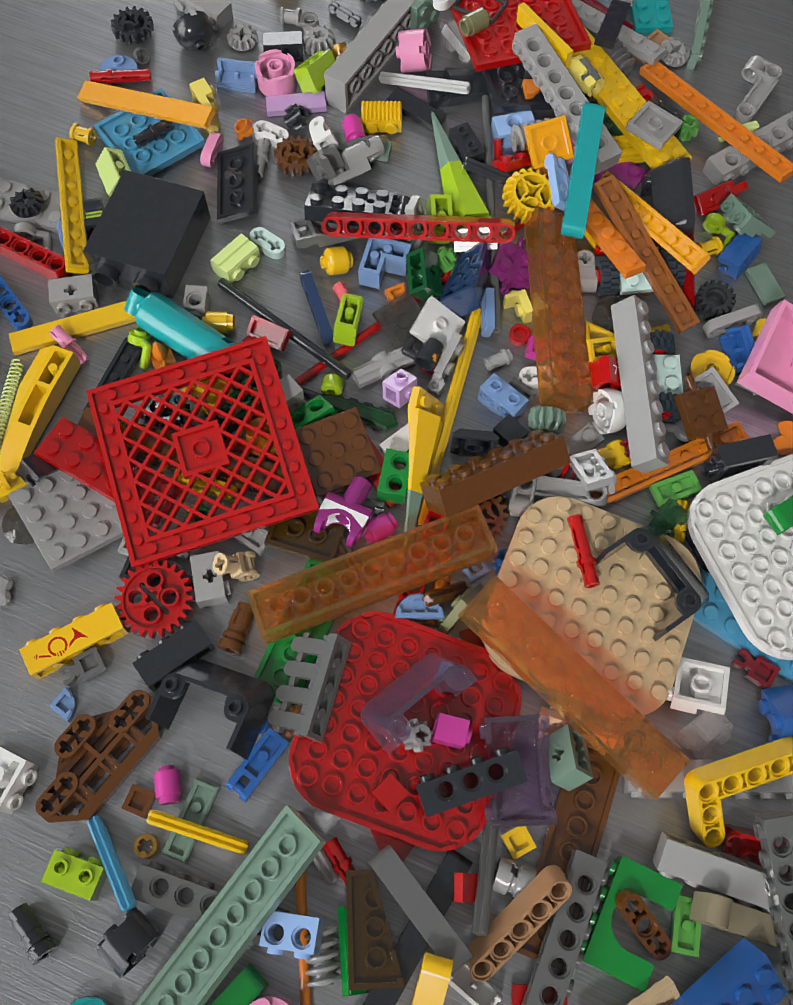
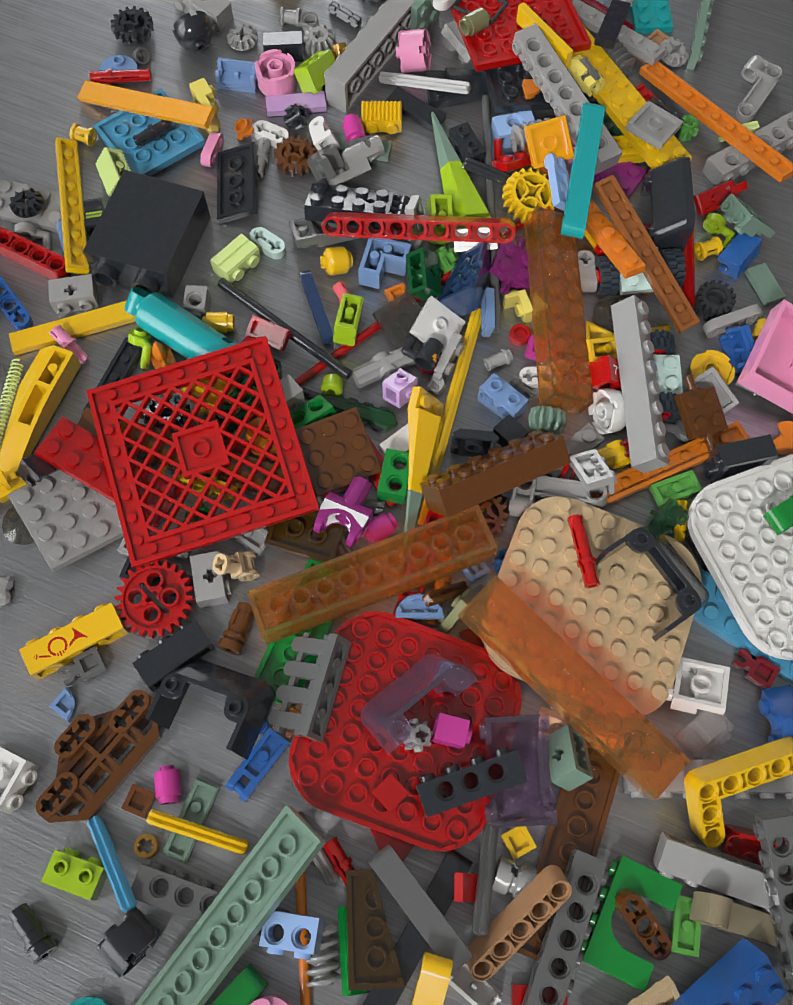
light orange tile [598,171,711,275] -> none

